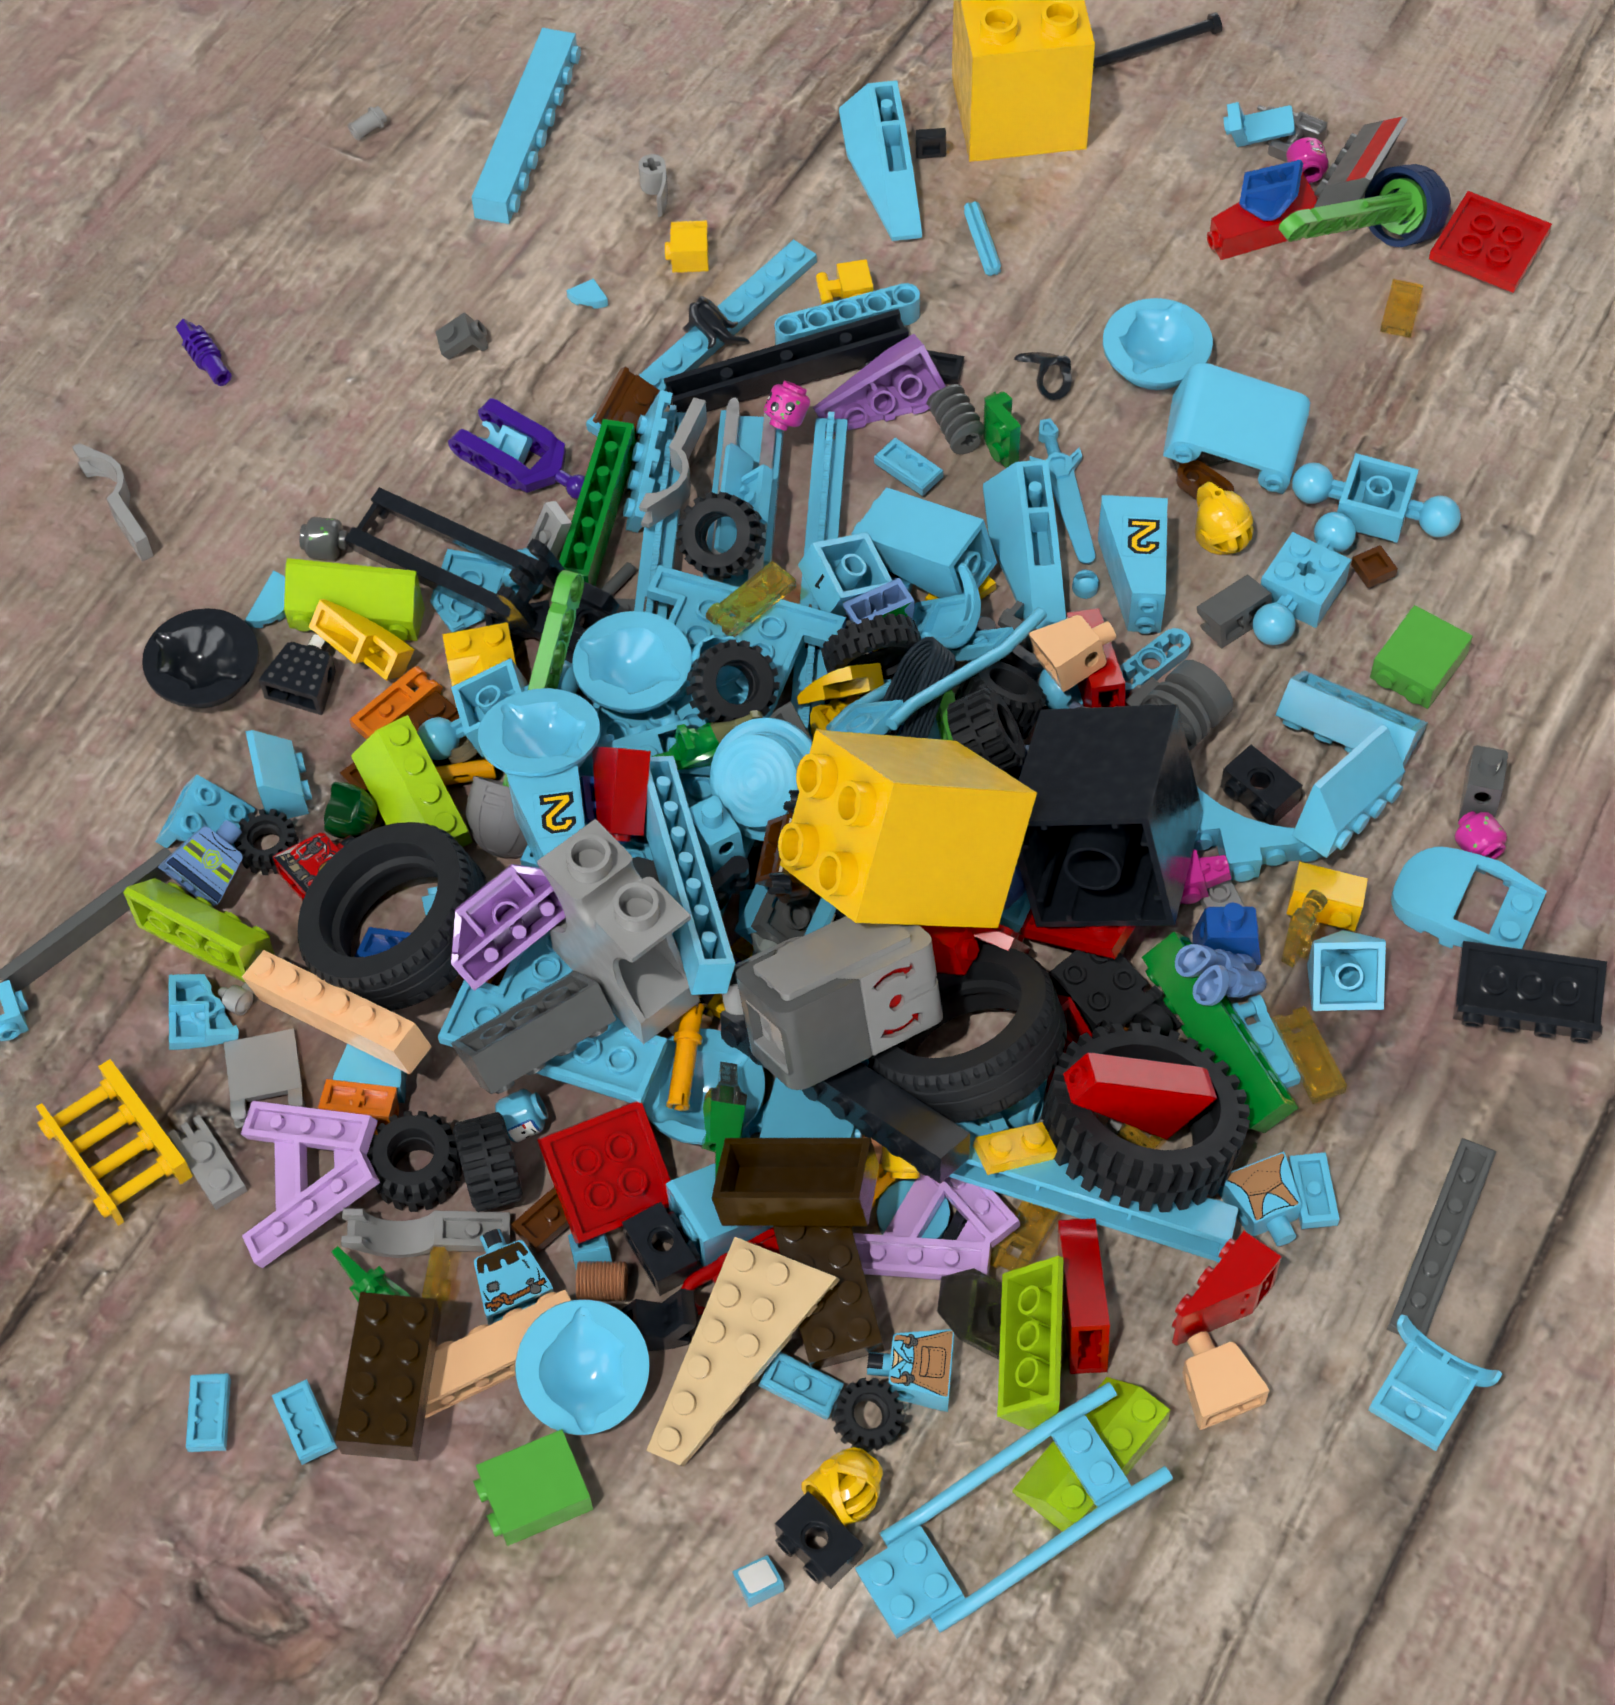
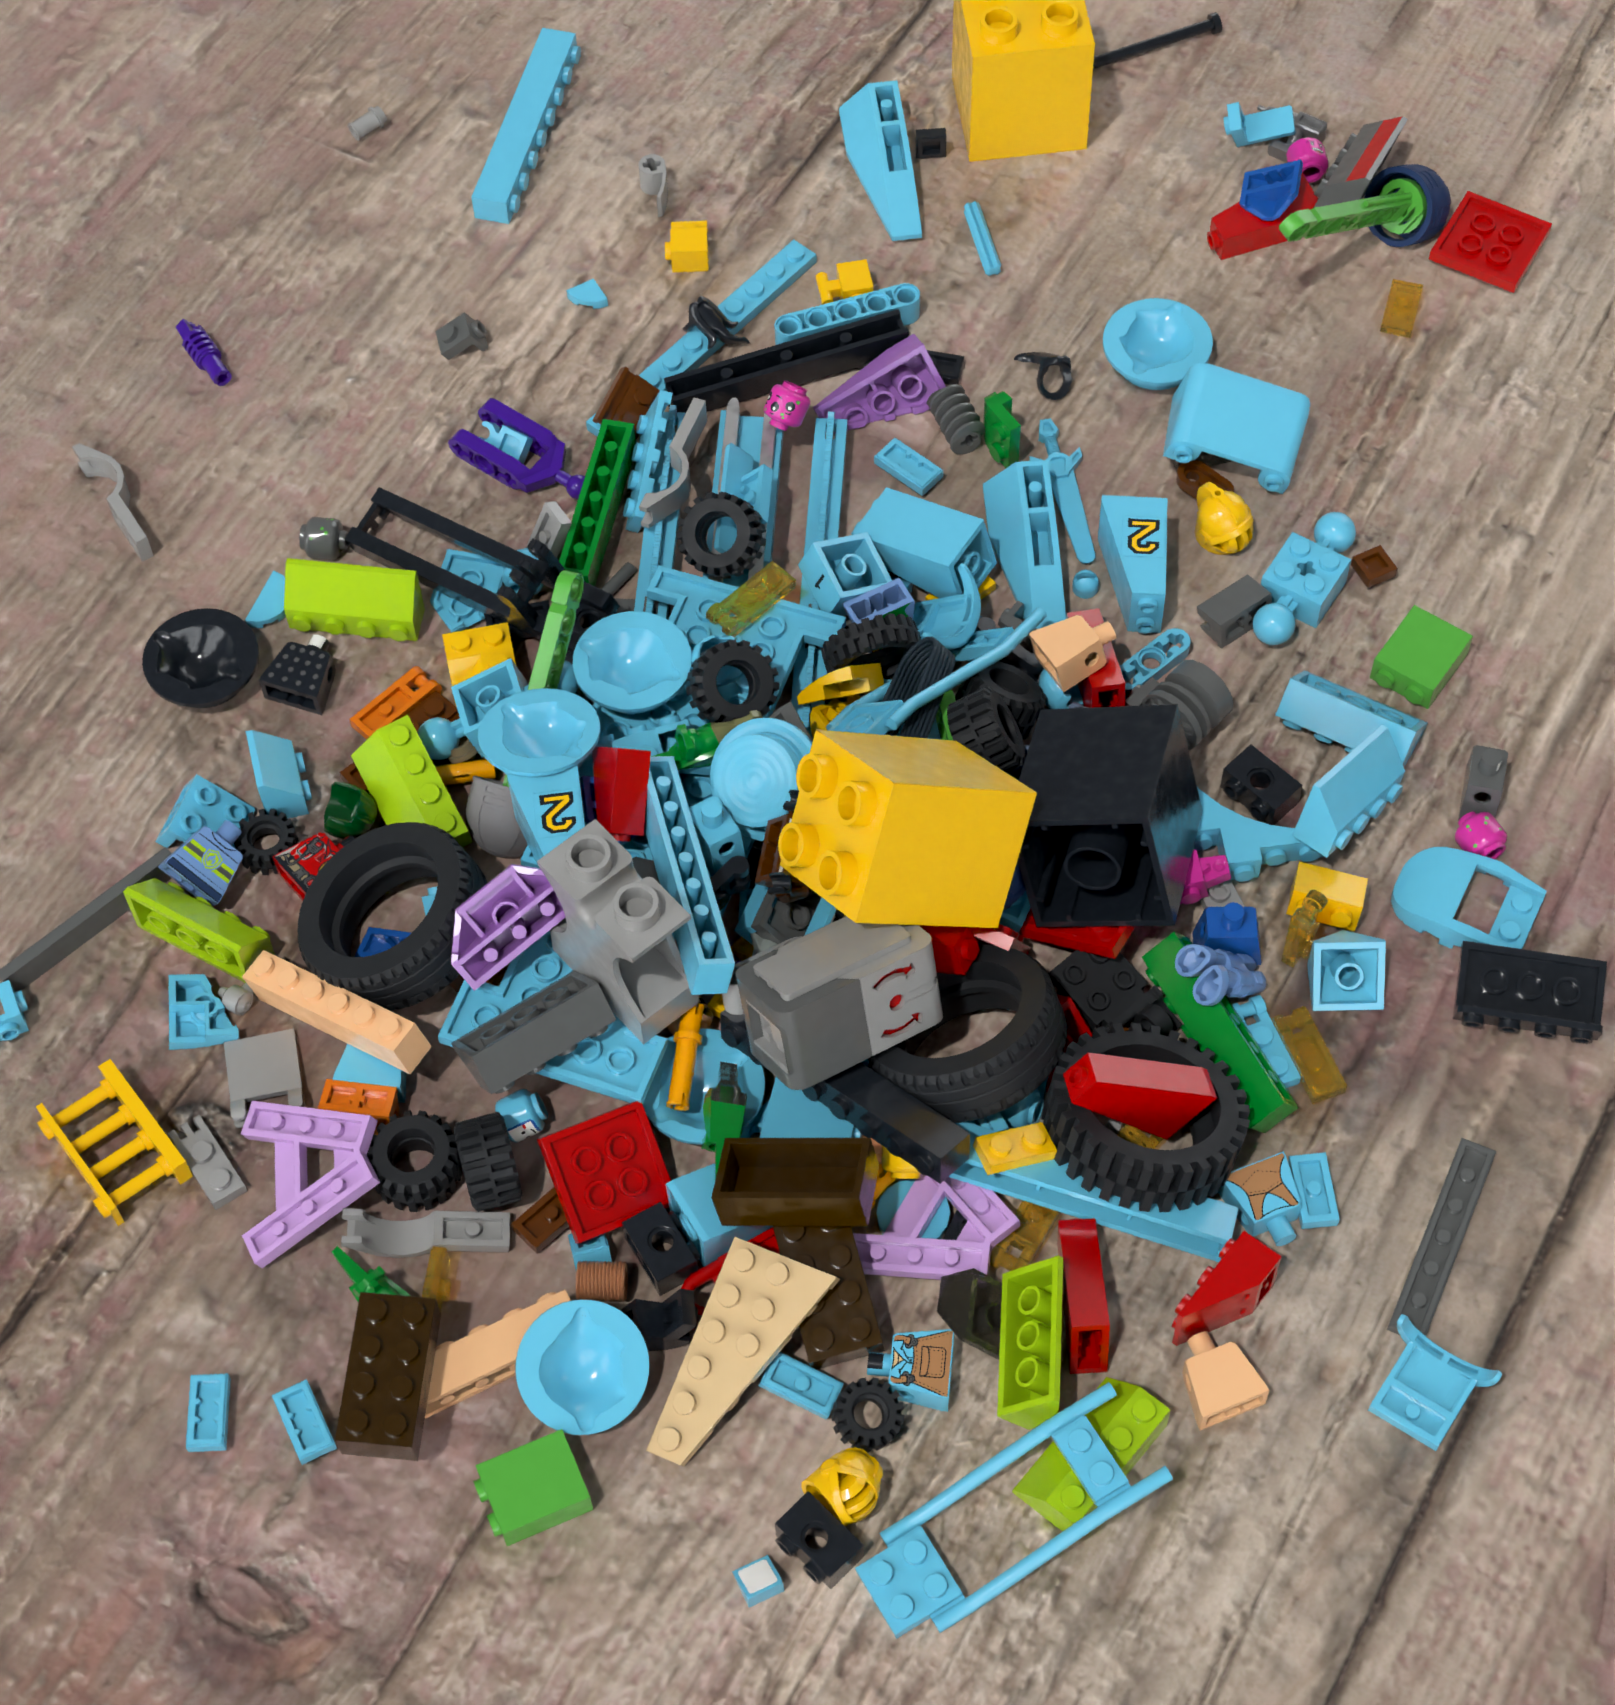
yellow slope [309,599,415,681] -> none
torso [473,1229,554,1325] -> none
medium azure brick [1292,453,1461,543] -> none

